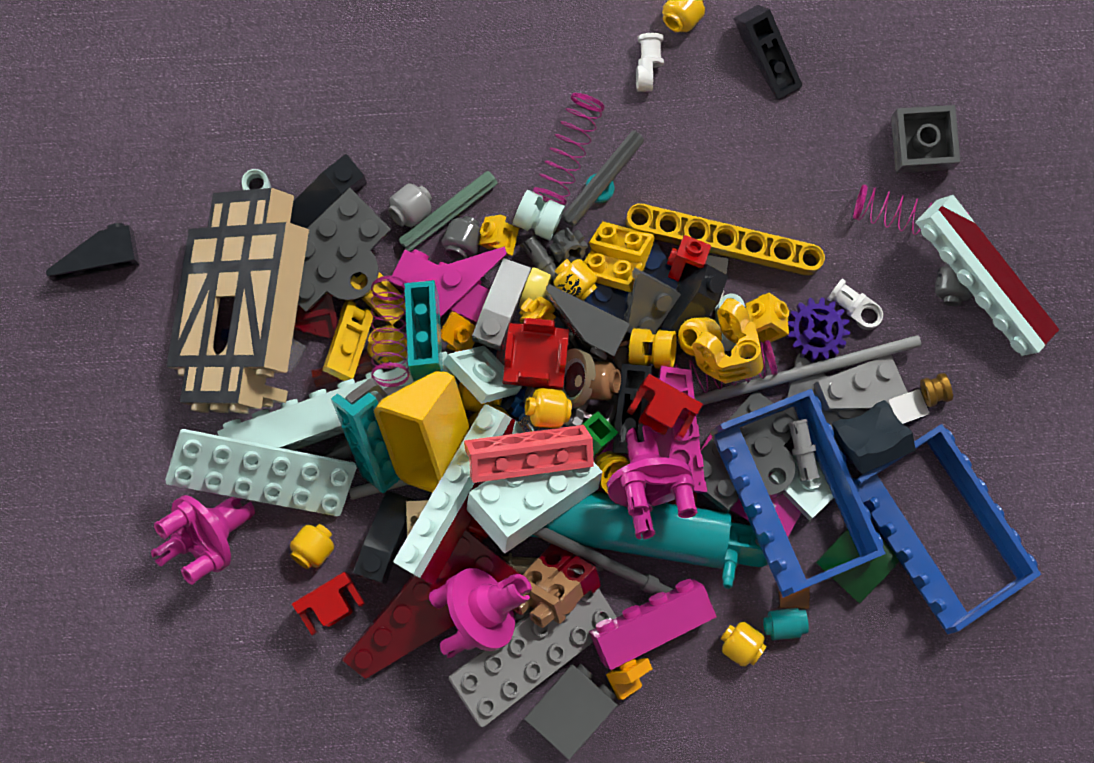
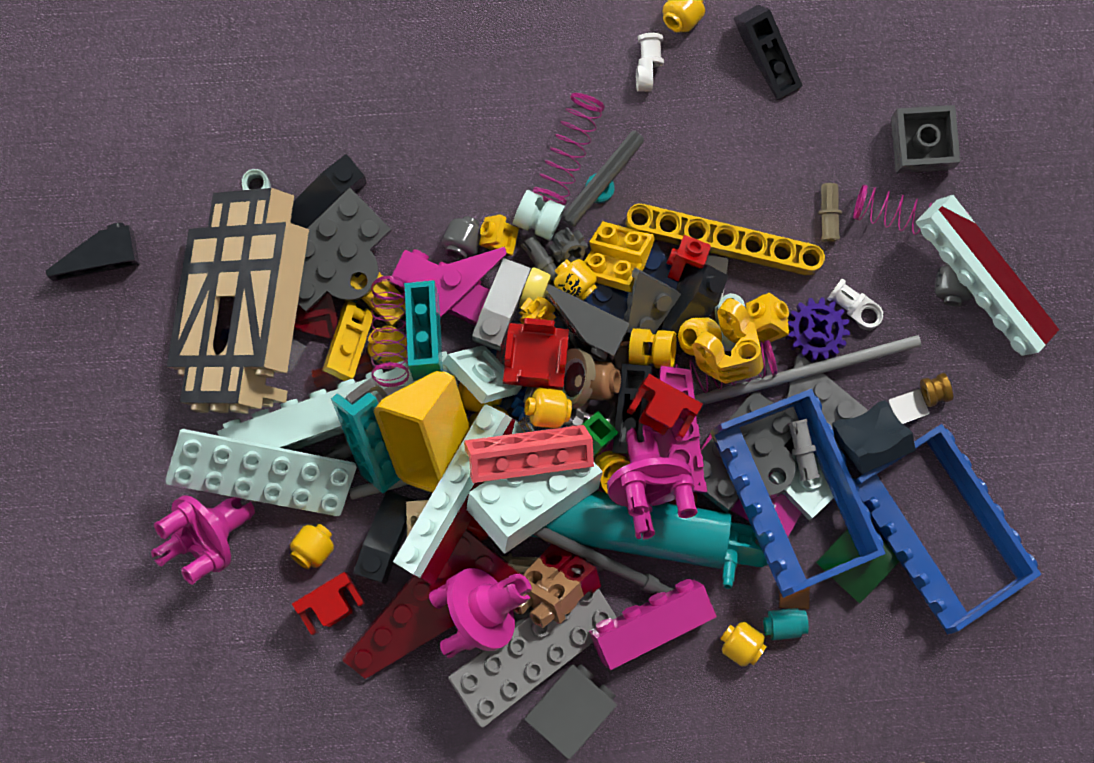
light grey head [388,183,432,227] -> none
sand green axle [399,171,497,252] -> none
light orange bracket [441,312,476,352] -> none
light orange bracket [606,658,653,700] -> none
light grey wing [813,355,908,411] -> none
none -> dark tan axle [819,183,842,242]

